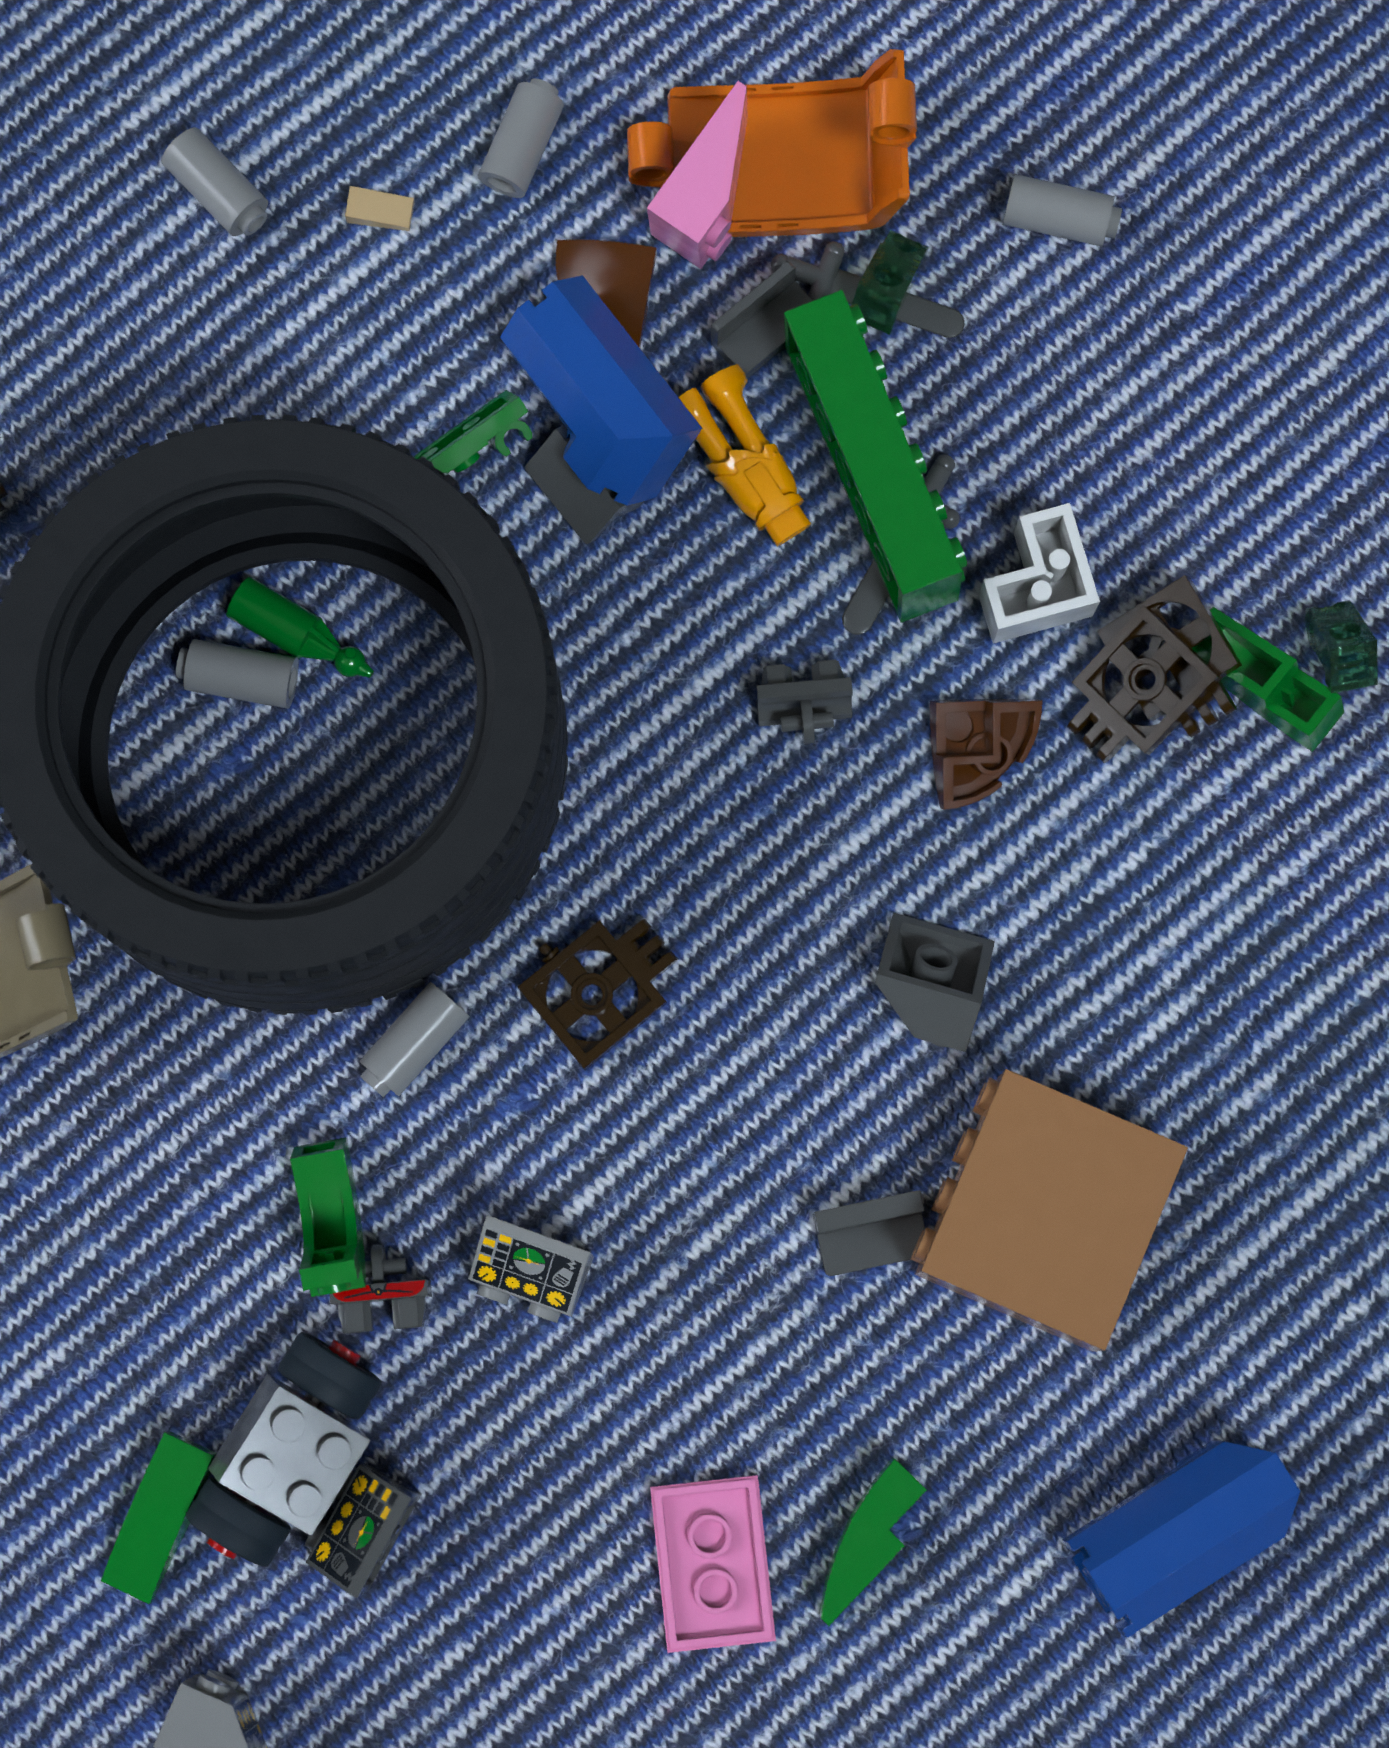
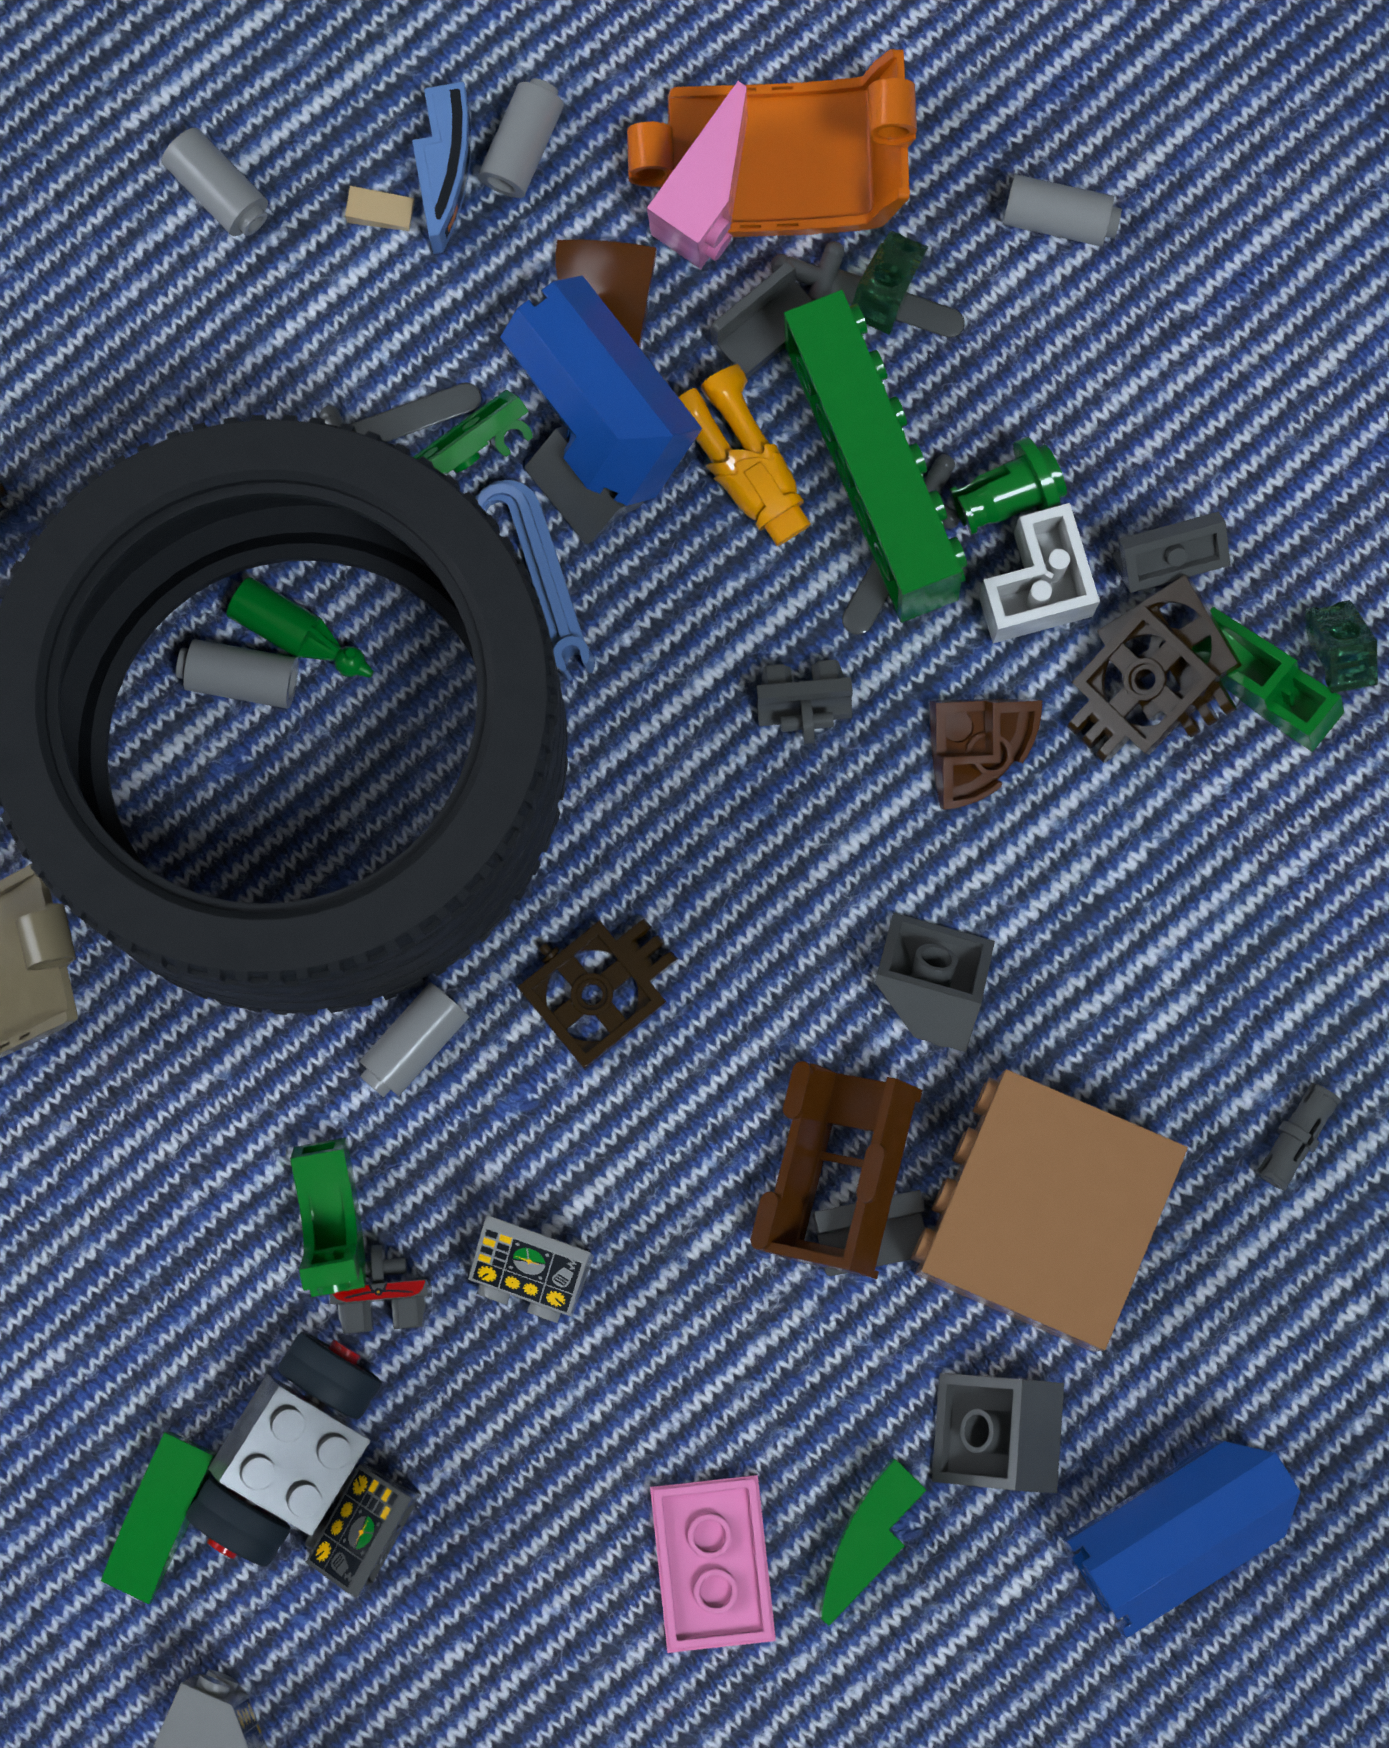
none -> dark grey sword [320,383,481,442]
none -> medium blue slope [412,82,472,254]
none -> medium blue piece [476,480,595,681]
none -> reddish brown piece [750,1061,923,1279]
none -> dark grey slope [932,1373,1064,1493]
none -> green piece [949,436,1067,535]
none -> dark grey panel [1112,511,1230,593]
none -> dark grey pin [1255,1083,1341,1191]

